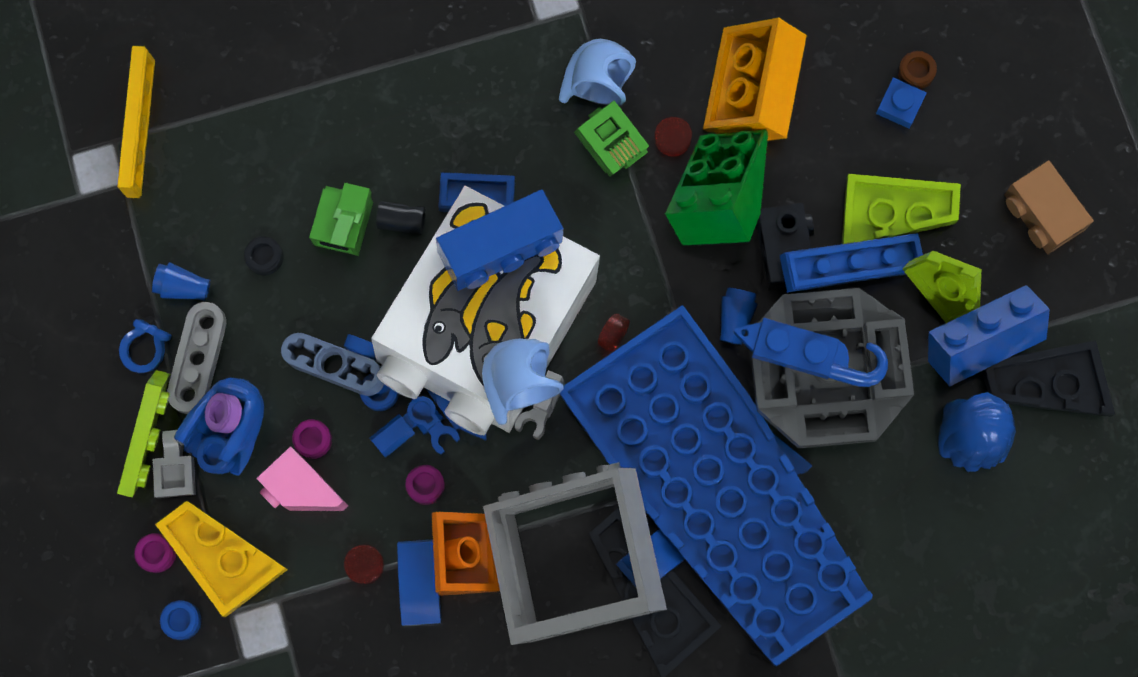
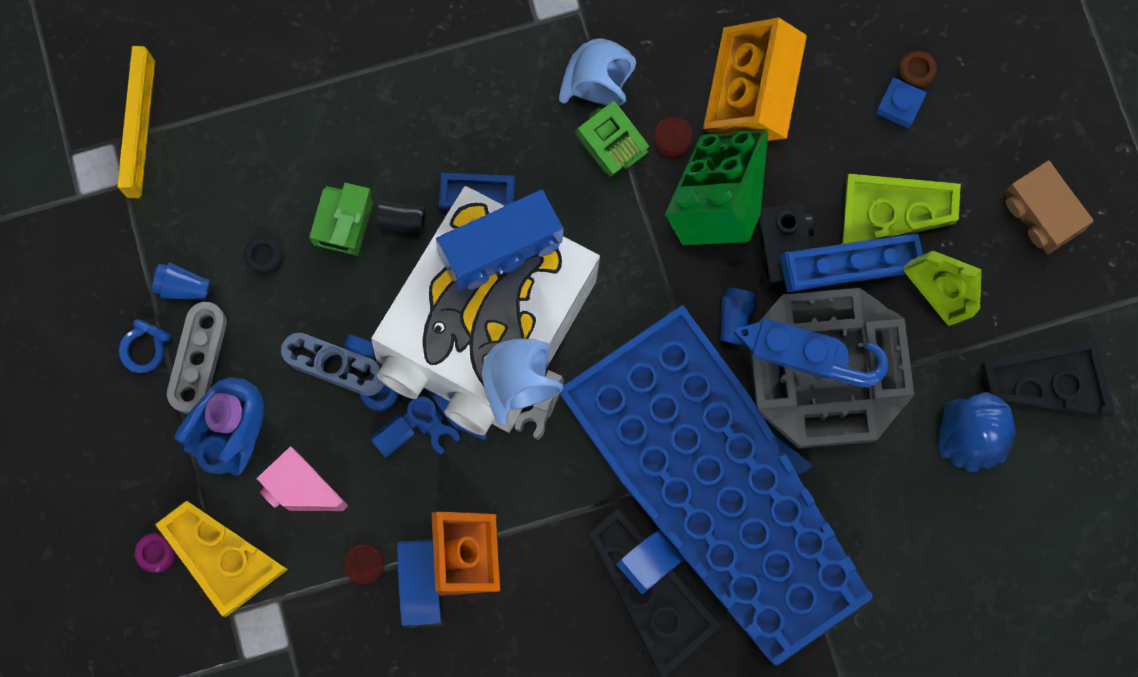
lime wing [117,370,171,498] -> none
light grey plate [153,430,196,498] -> none
blue tile [160,600,202,640] -> none
magenta tile [292,419,332,459] -> none
magenta tile [405,465,445,505] -> none
light grey window [483,462,667,645] -> none
clear red tile [598,313,630,353] -> none
blue brick [928,285,1050,387] -> none

